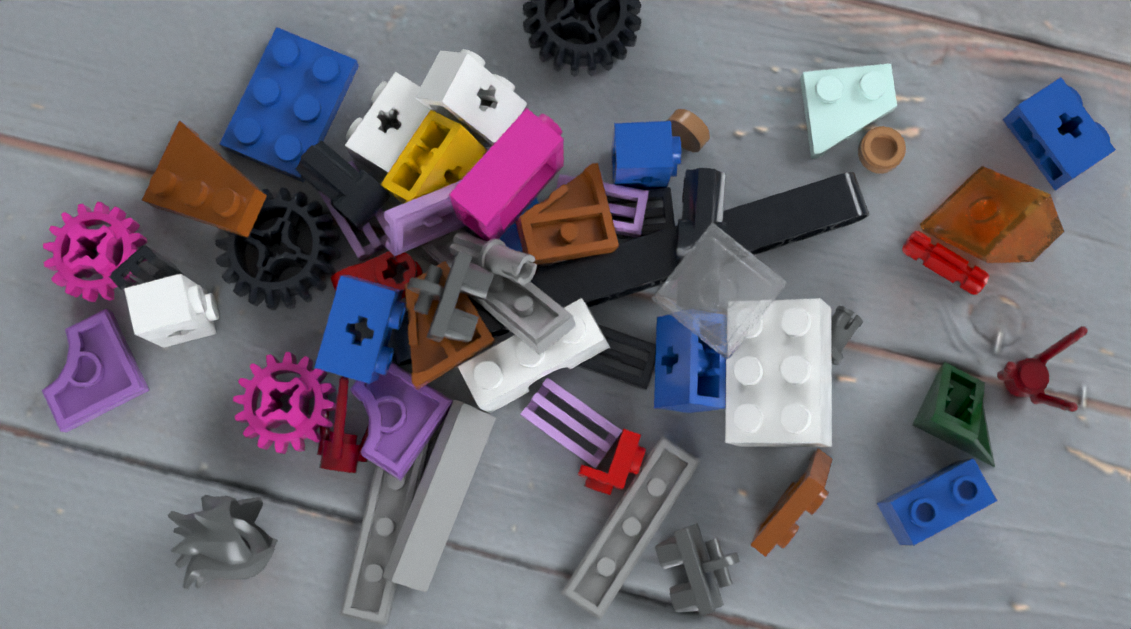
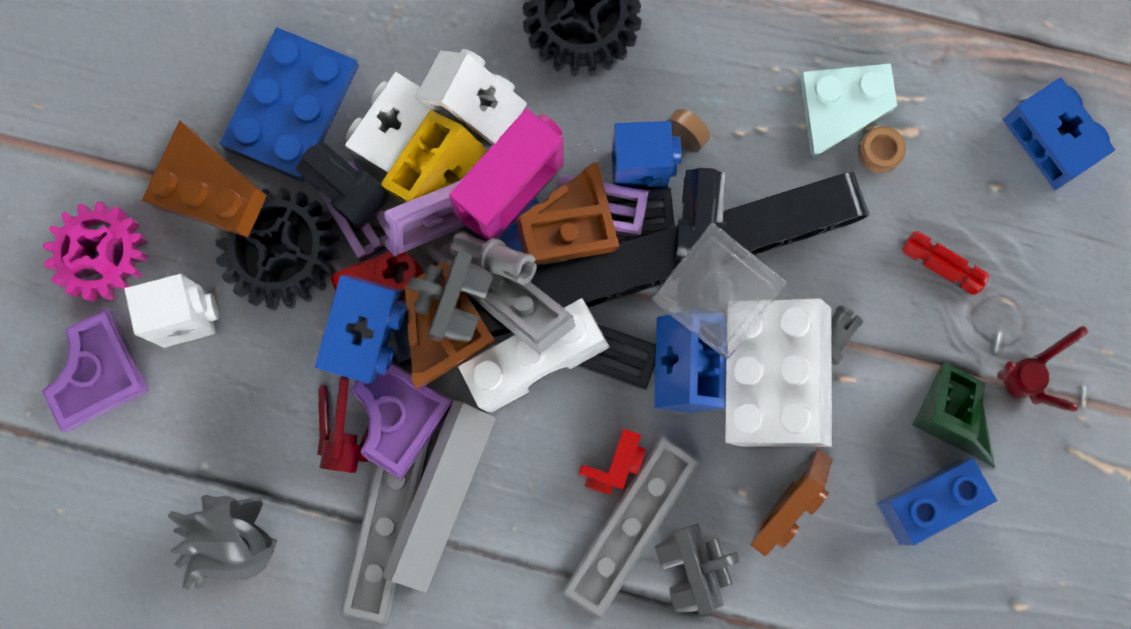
black tile [109,245,184,291] -> none
dark pink gear [233,352,336,454] -> none
lavender tile [520,377,622,469] -> none
clear orange slope [920,166,1064,263] -> none

